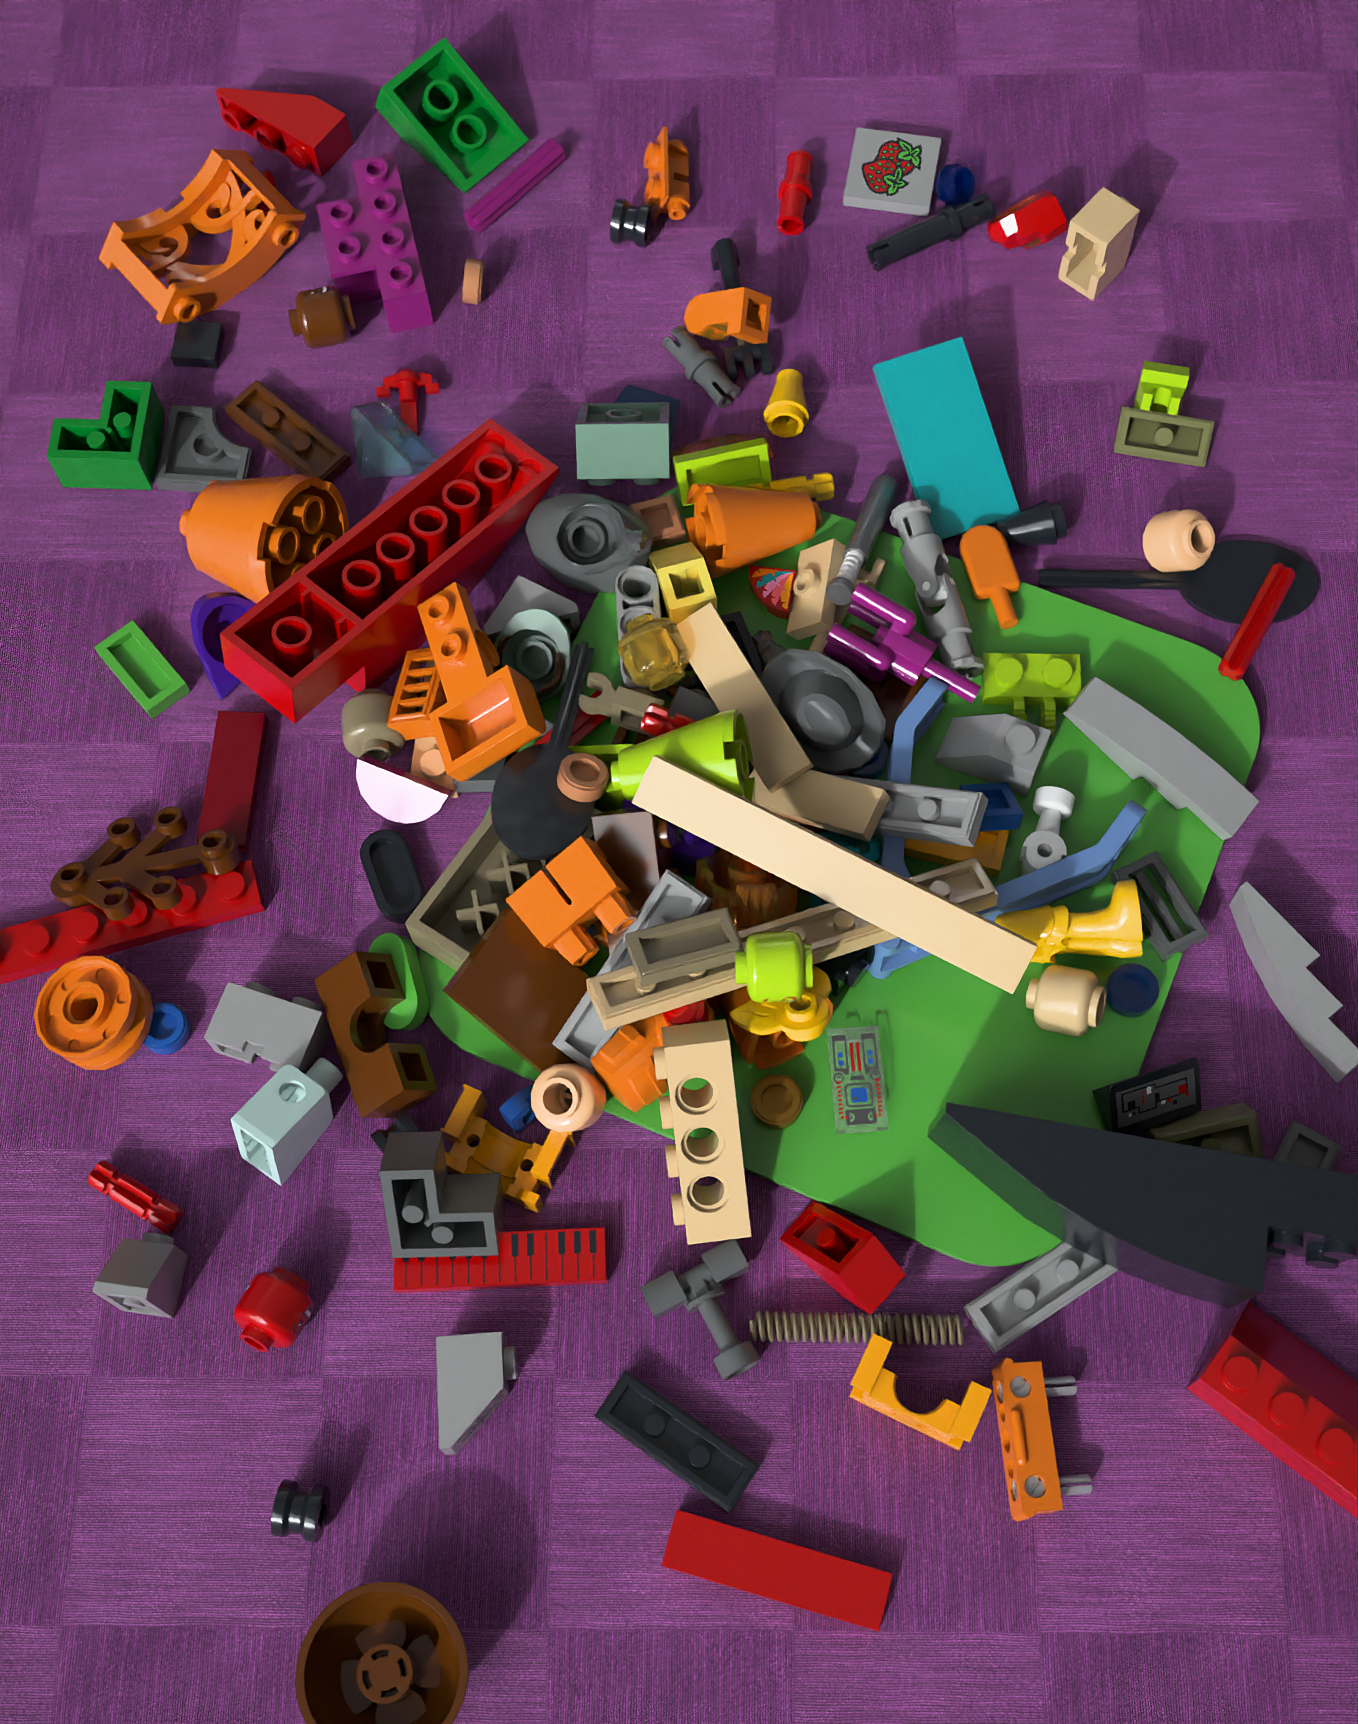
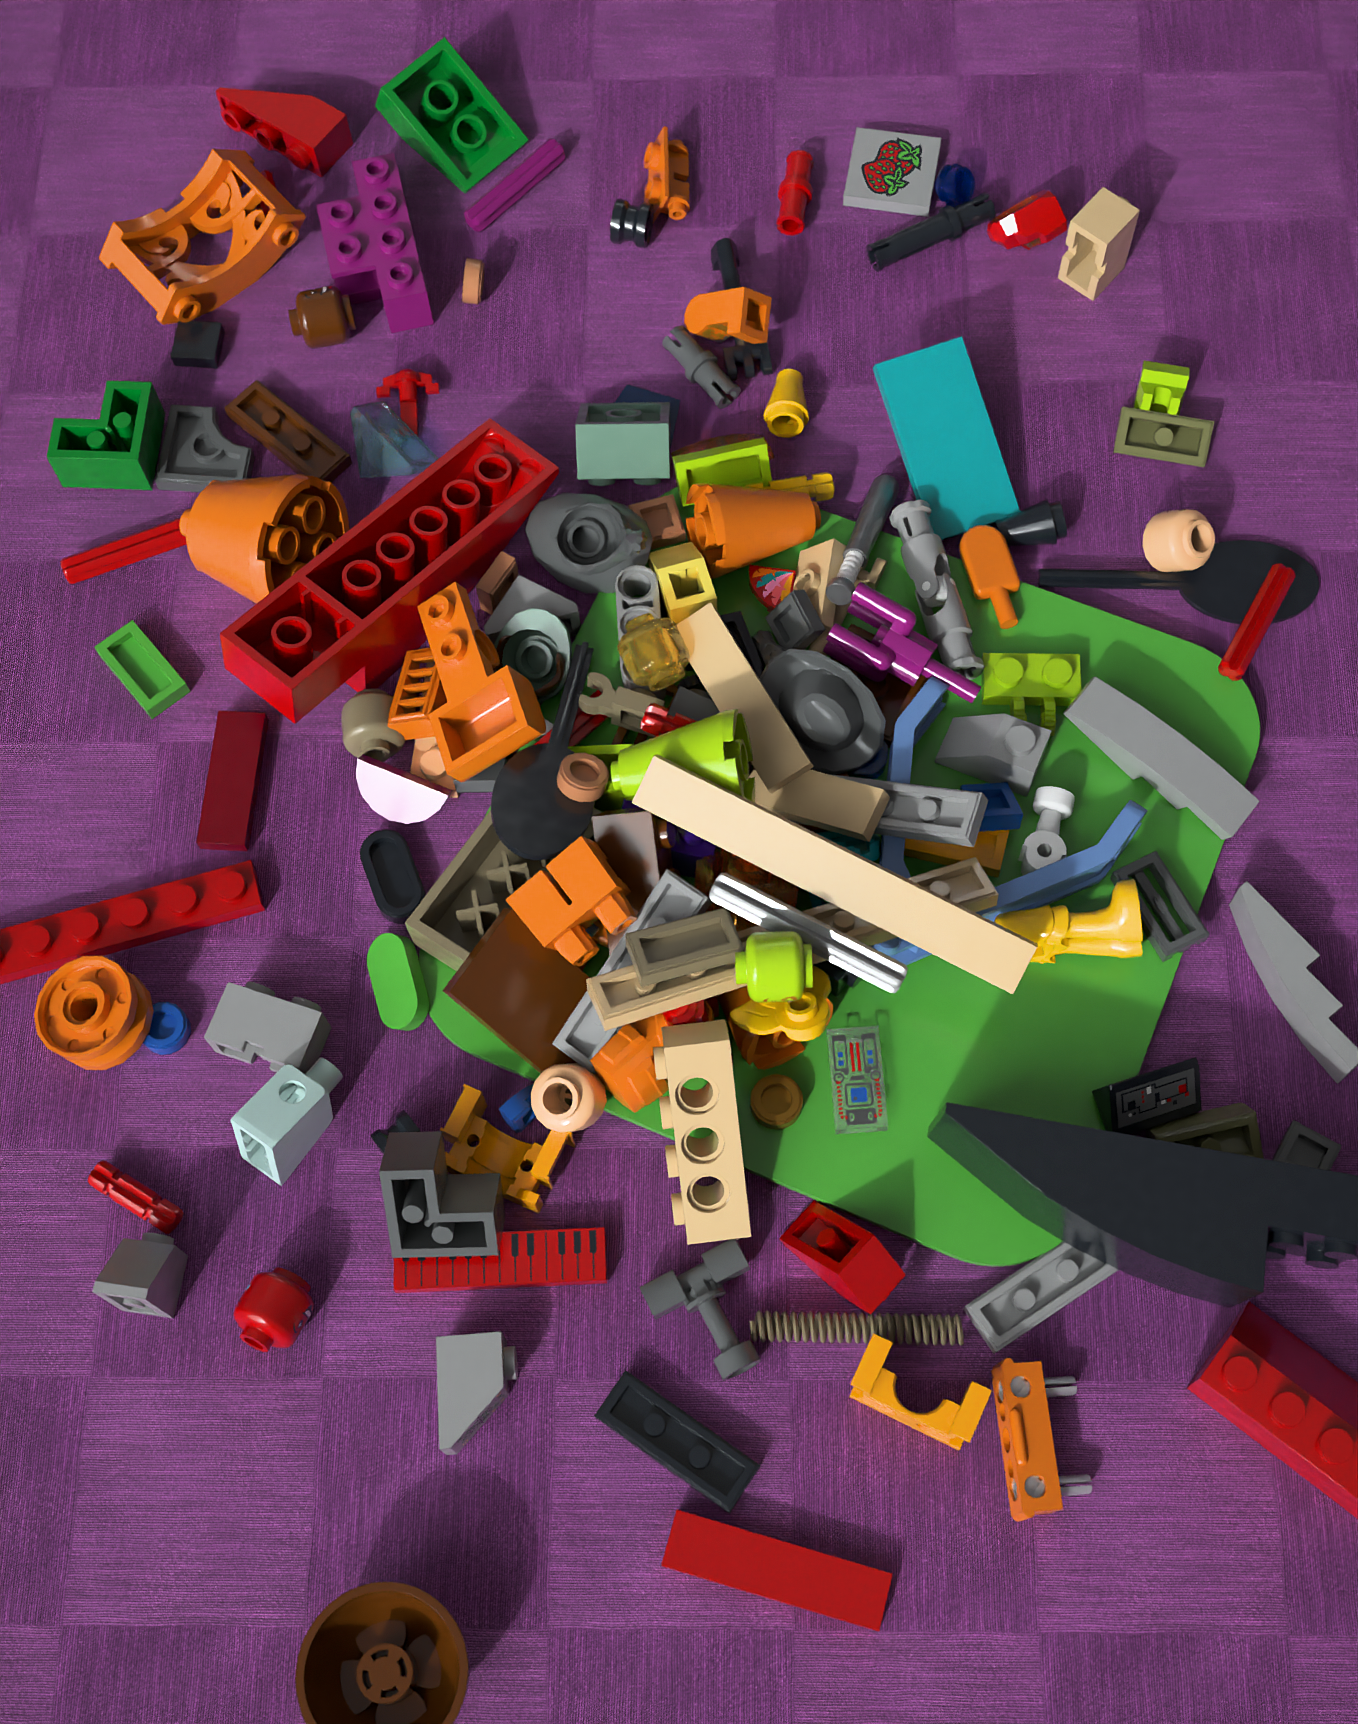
reddish brown plant [50,806,242,921] -> none
dark purple piece [190,592,256,700] -> none
black wheel [271,1479,330,1543] -> none
reddish brown arch [314,951,439,1118] -> none
tan head [1026,964,1107,1037] -> none
clear blue tile [1105,963,1159,1018] -> none
none -> red axle [60,517,187,584]
none -> nougat tile [476,551,519,615]
none -> light grey axle [709,873,908,993]
none -> dark grey tile [765,589,826,650]

